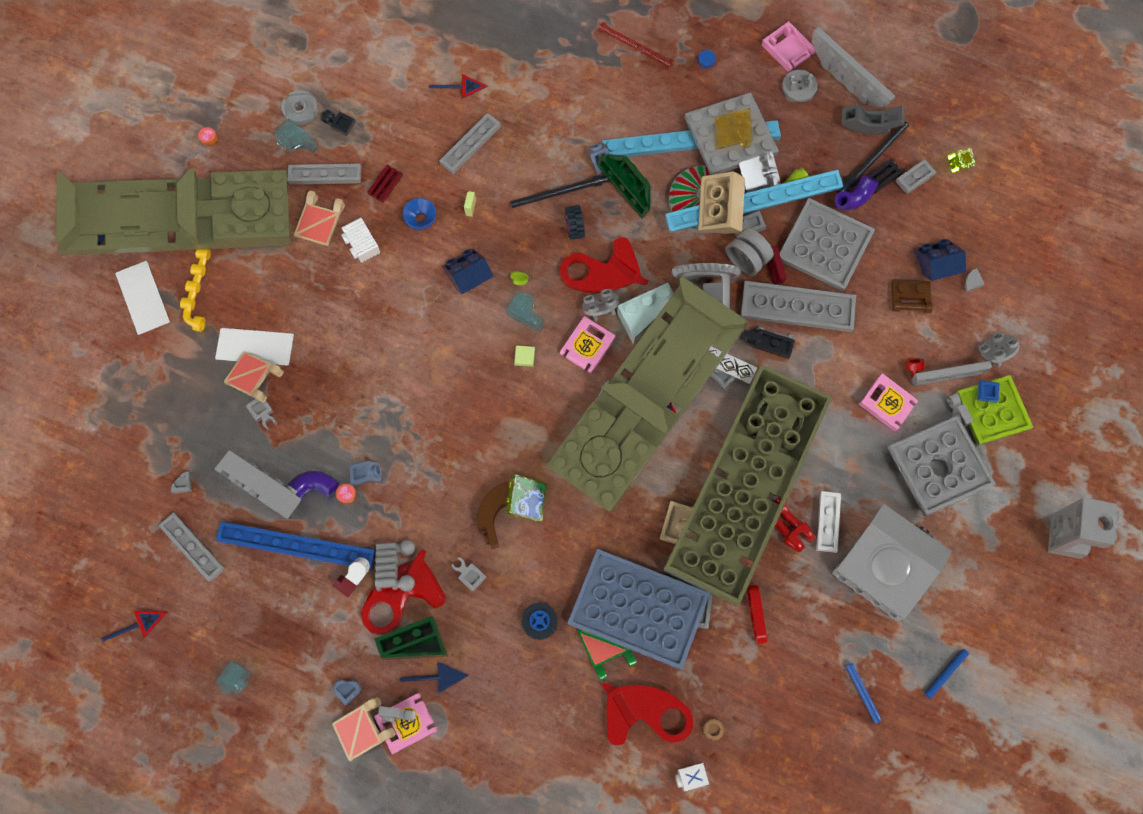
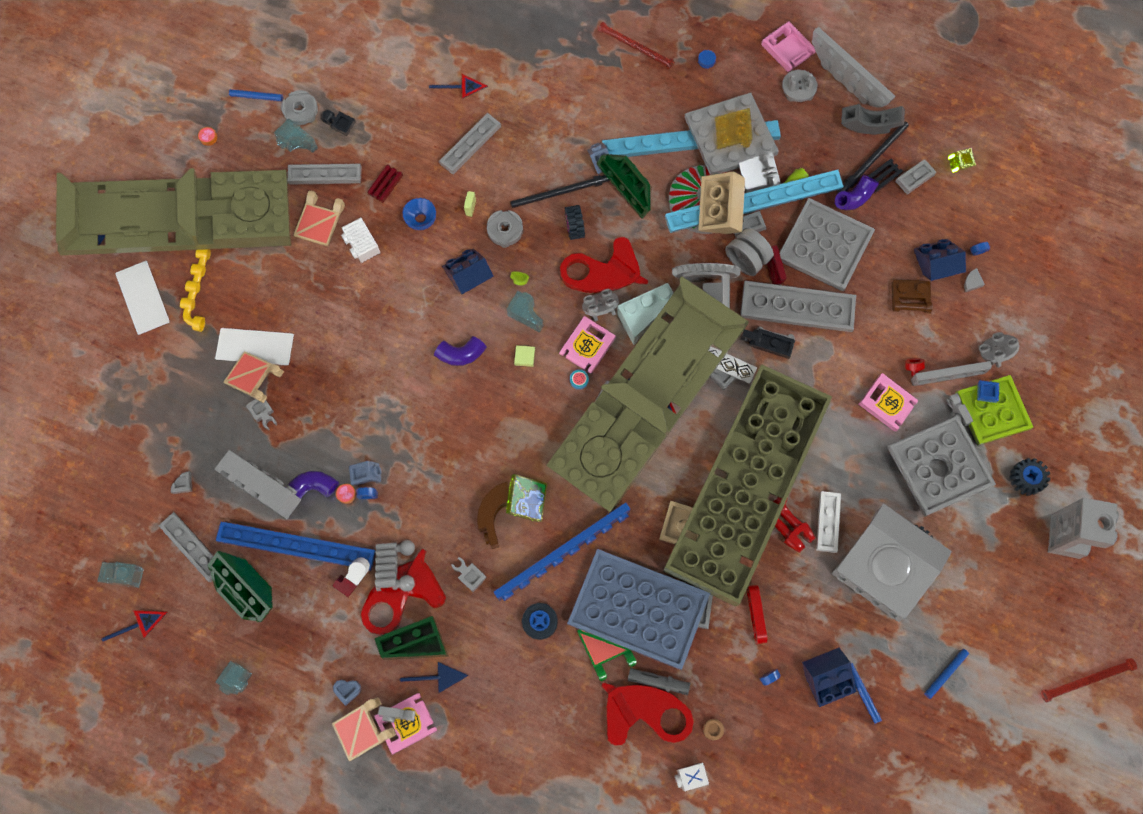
none -> clear light blue arch [97,562,144,588]
none -> dark green wedge [207,551,273,622]
none -> blue bar [229,89,283,102]
none -> blue tile [356,487,378,500]
none -> dark purple cylinder [434,336,487,366]
none -> light grey plate [487,210,523,248]
none -> blue plate [494,503,630,601]
none -> tile [570,370,589,390]
none -> dark grey pin [628,668,691,696]
none -> blue tile [759,669,781,686]
none -> dark blue slope [802,647,856,707]
none -> blue tile [970,242,990,256]
none -> black wheel [1010,458,1050,496]
none -> clear red bar [1041,658,1137,703]

